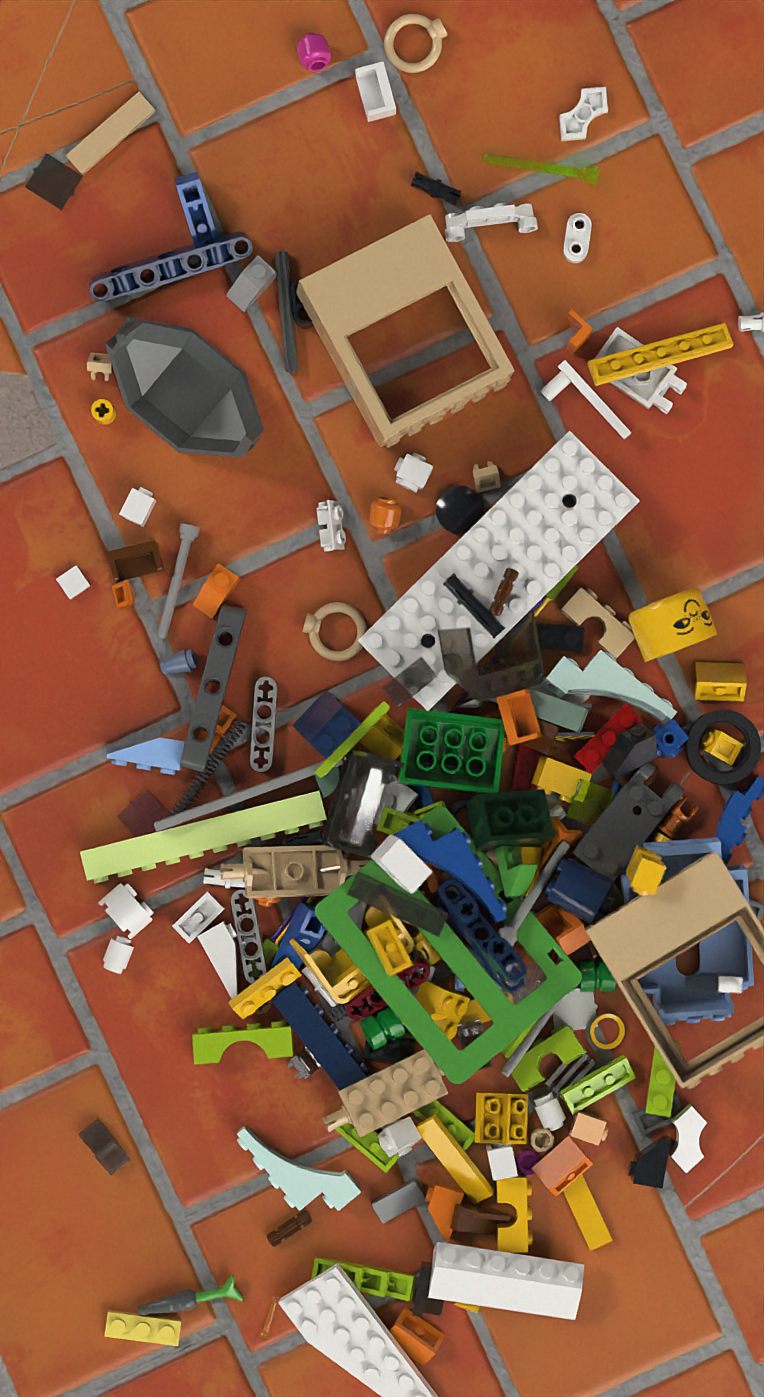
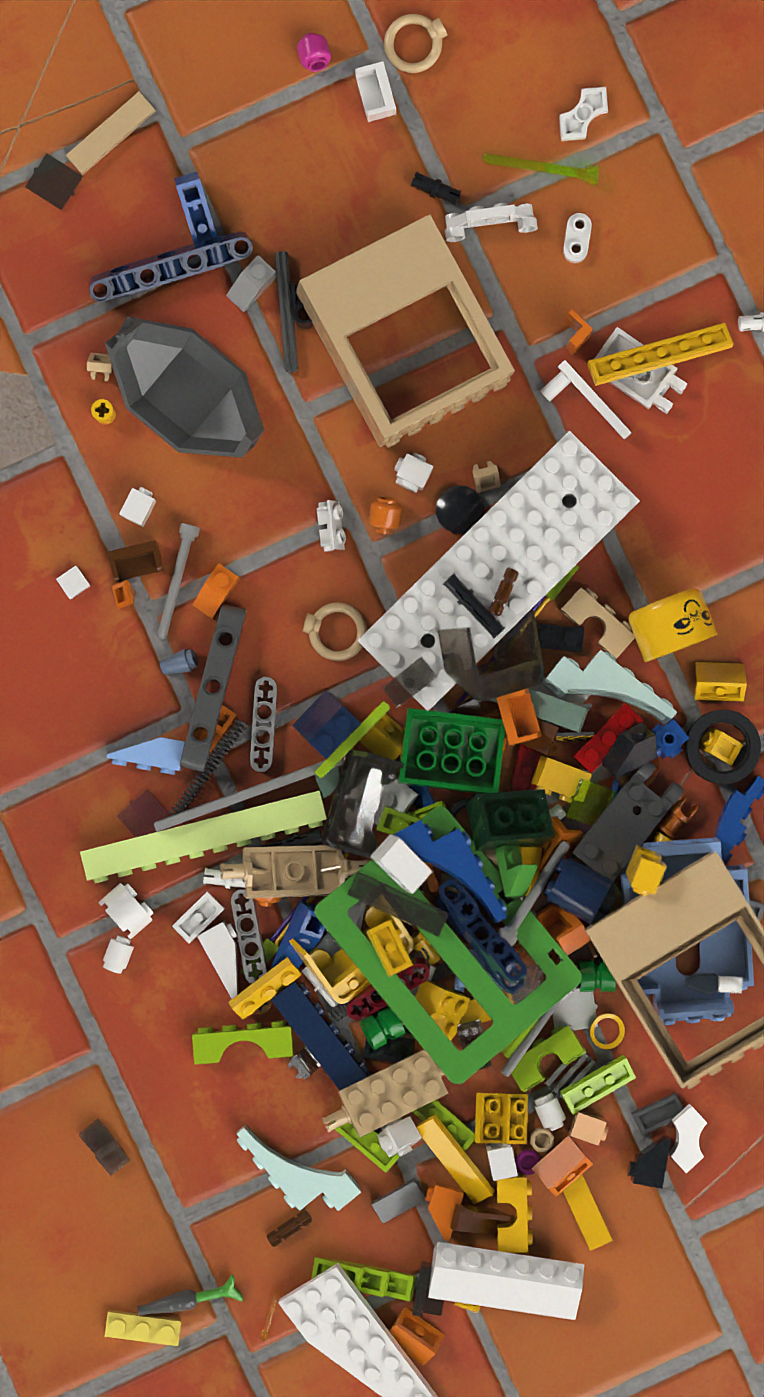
lime arch [645,1041,681,1117] -> none

